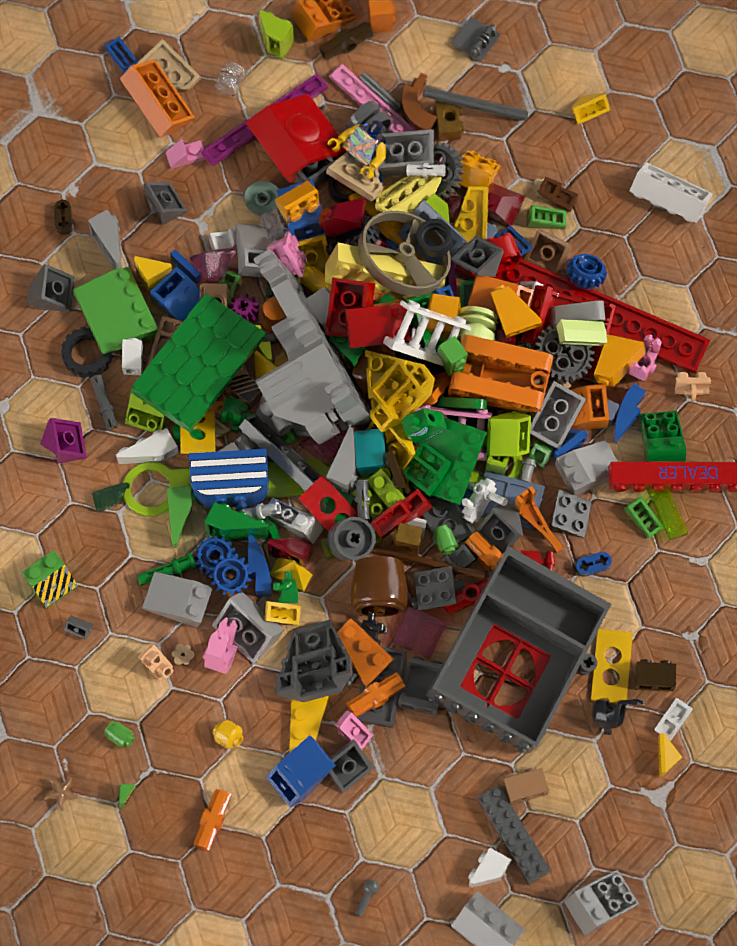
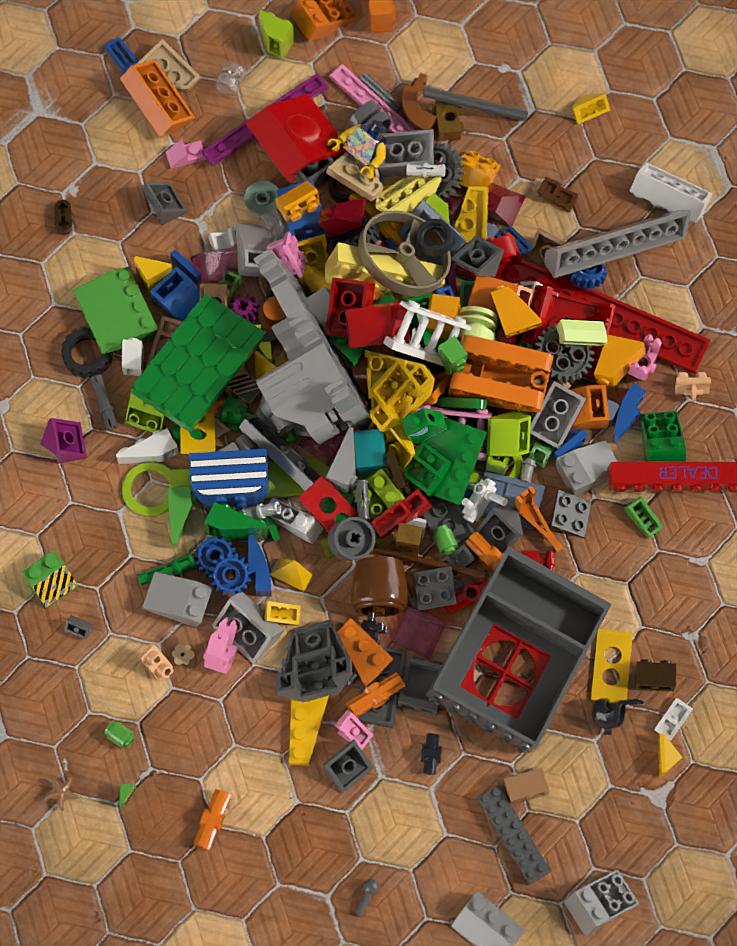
dark grey slope [27,264,75,312] -> none
light grey slope [88,210,123,270] -> none
clear green slope [92,482,130,512] -> none
yellow head [213,720,243,749] -> none
blue slope [266,735,336,808] -> none
dark red slope [268,537,314,568] -> none
green piece [273,571,298,603] -> none
dark brown piece [319,21,373,61] -> none
dark grey hinge [451,17,501,62] -> none
white slope [468,848,511,888] -> none
bright green slope [526,205,566,229] -> none
light grey beam [550,301,605,326] -> none
blue beam [575,552,612,577] -> none
dark grey bush [578,654,598,675] -> none
clear neon green plate [647,489,689,541] -> none
none -> black axle [421,733,442,775]
none -> light grey slope [544,210,691,278]

